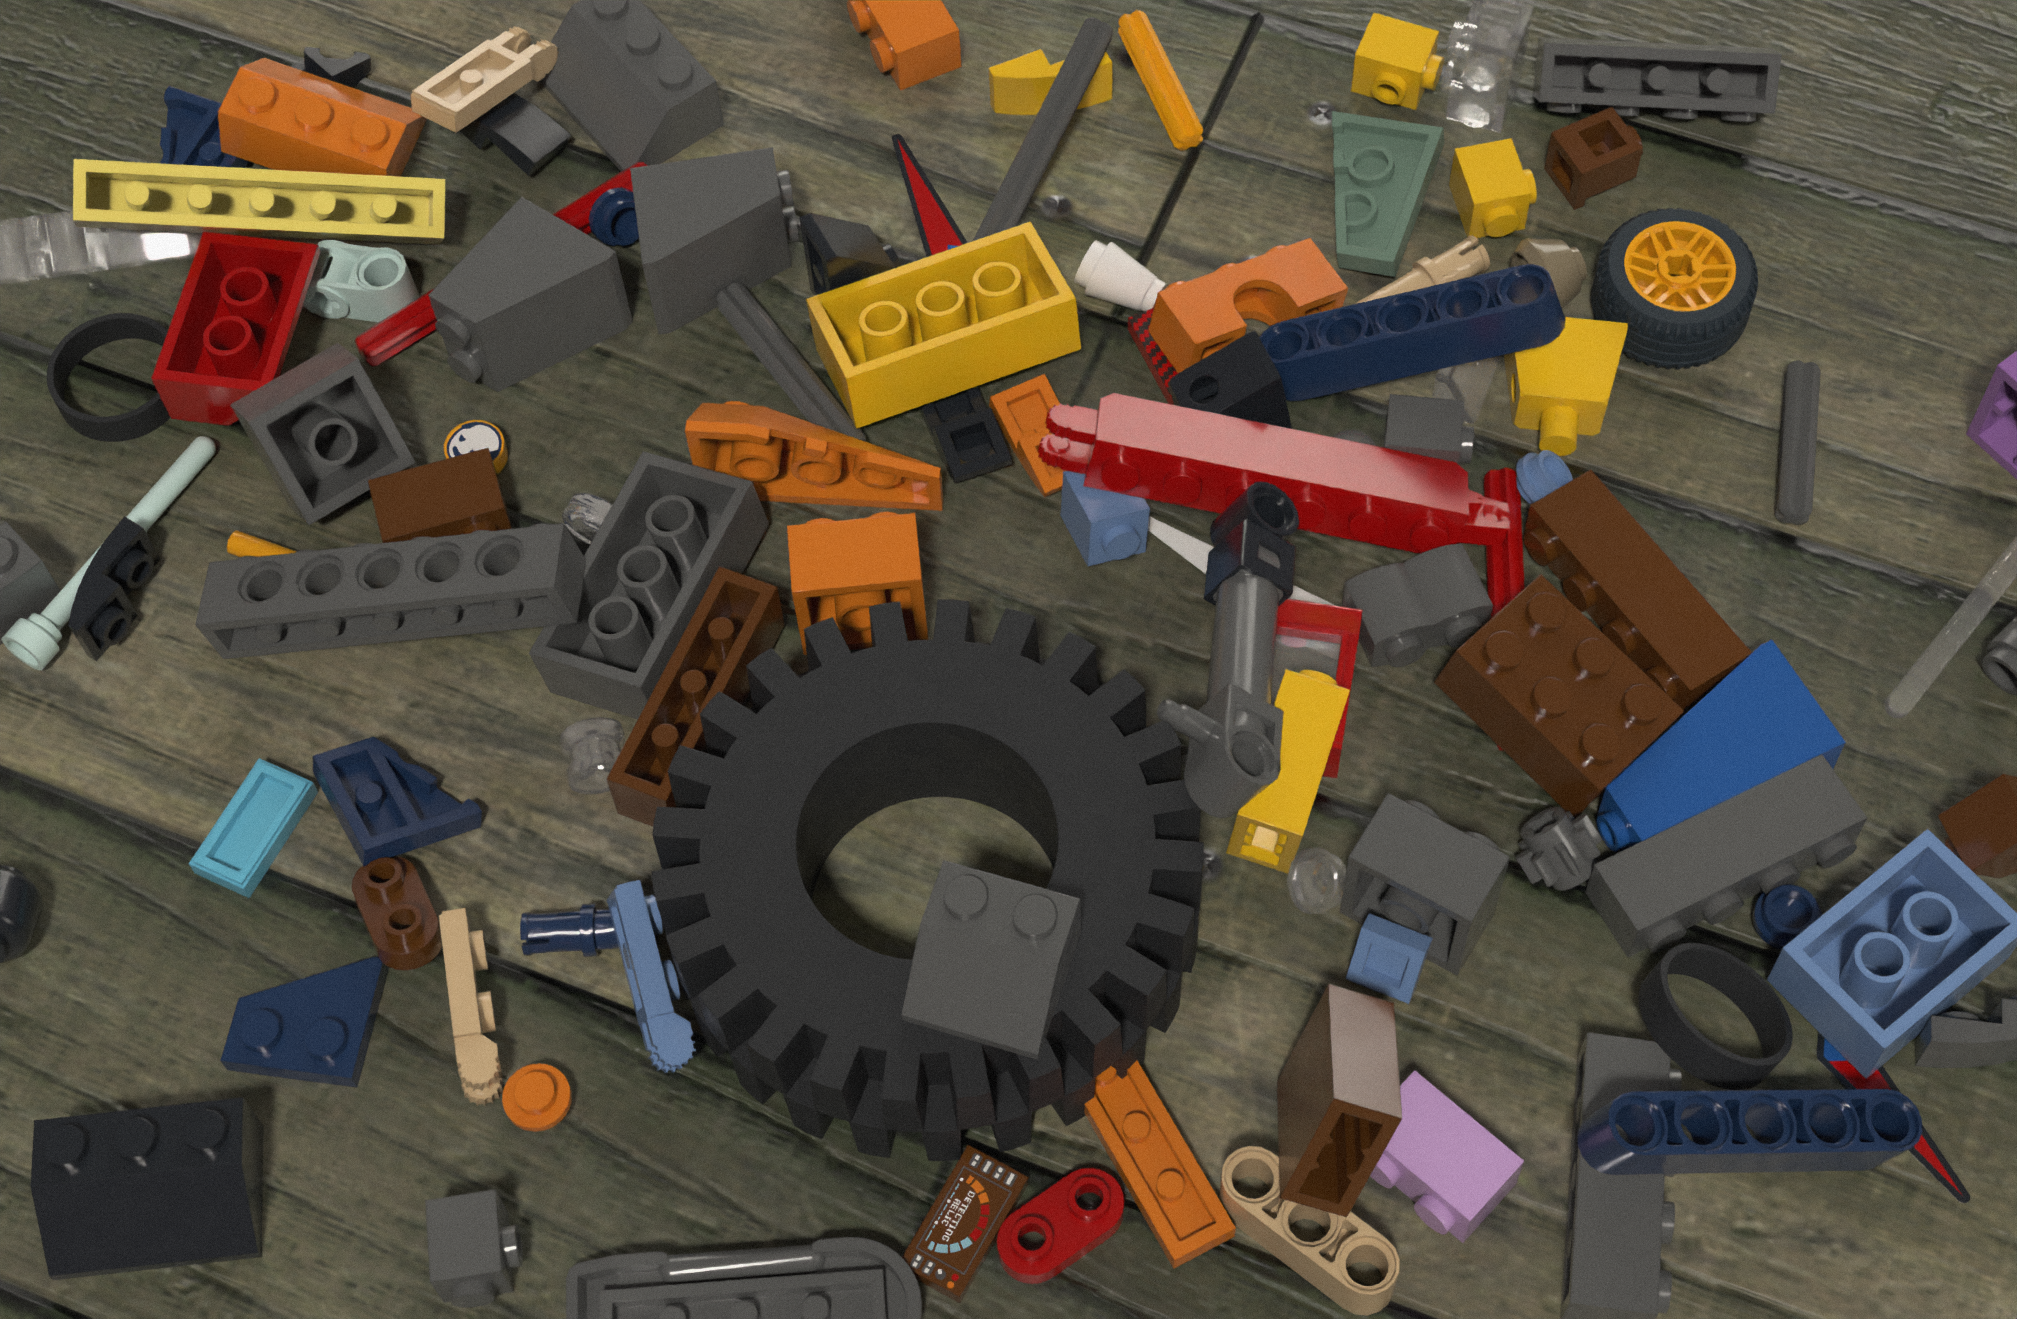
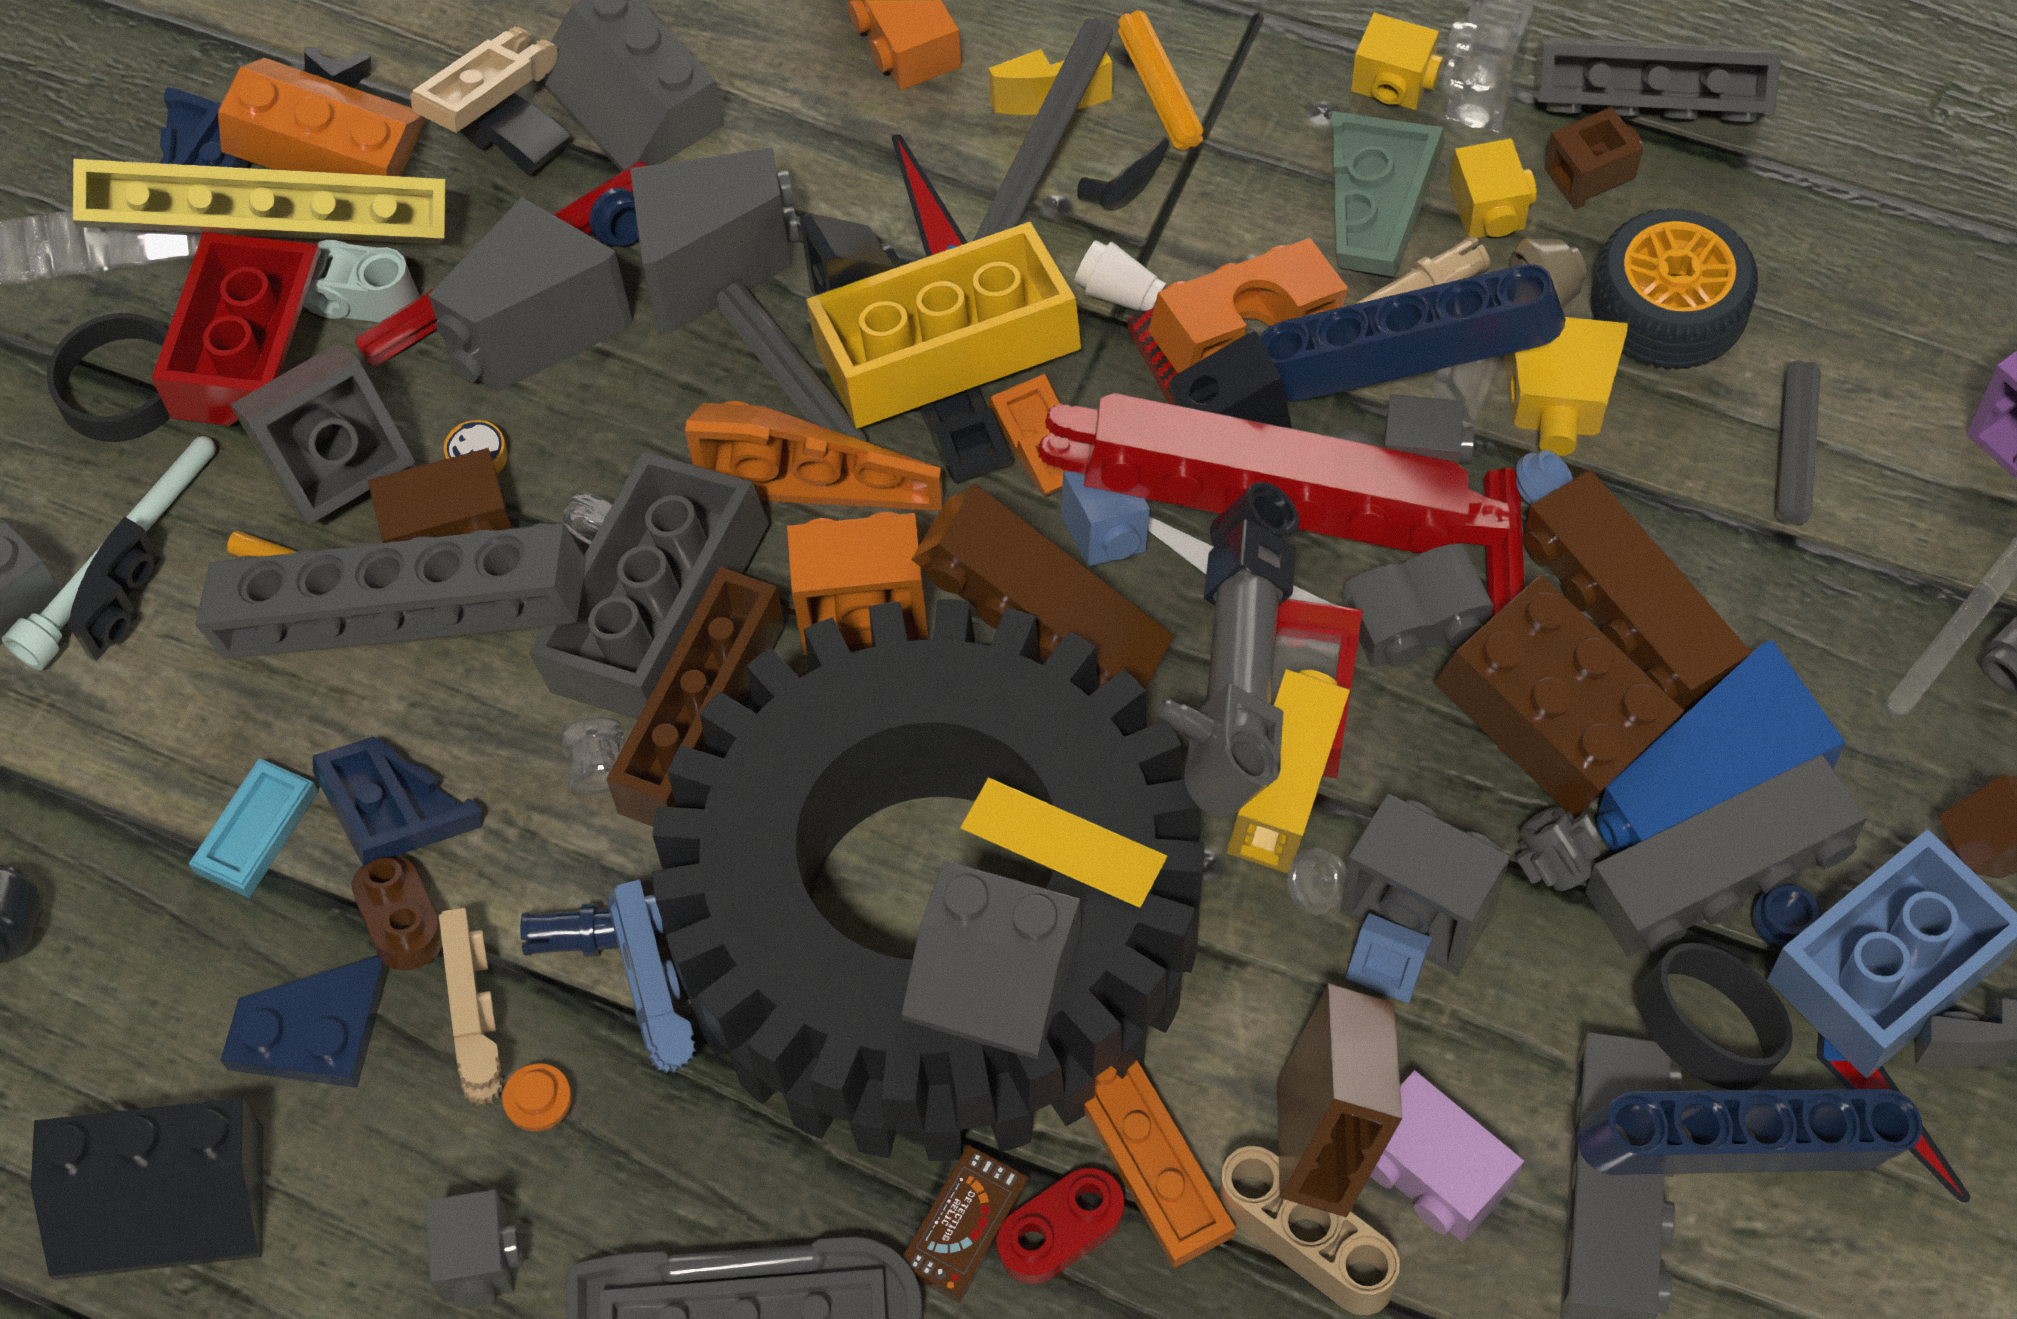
none -> reddish brown brick [911,483,1174,689]
none -> yellow sticker [960,777,1168,908]
none -> black bar [1077,137,1169,209]

